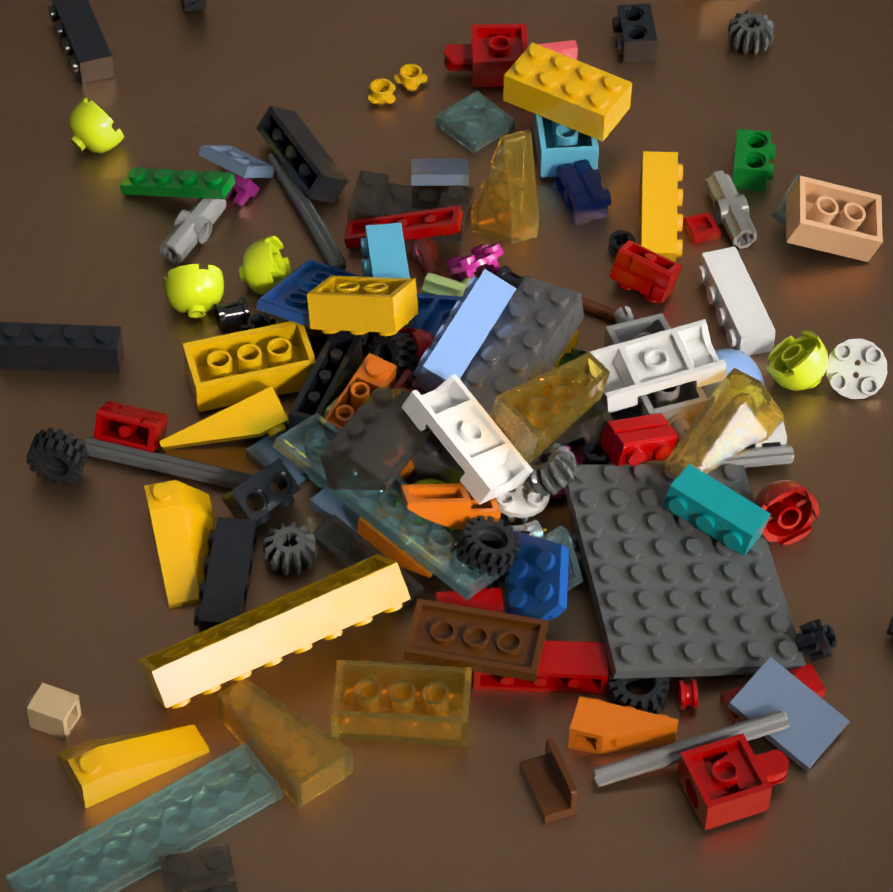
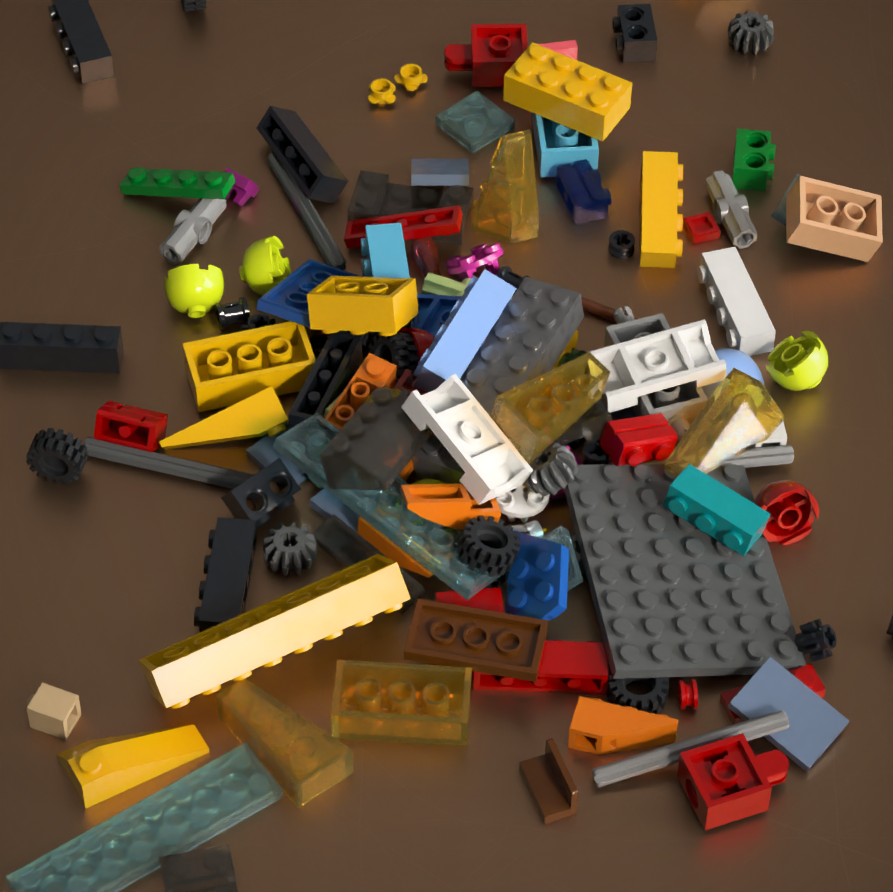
neon yellow cylinder [68,97,125,154] -> none
yellow wedge [144,480,215,609] -> none
sand blue tile [198,145,275,178] -> none
red brick [609,240,682,303] -> none
white plate [826,339,887,399] -> none

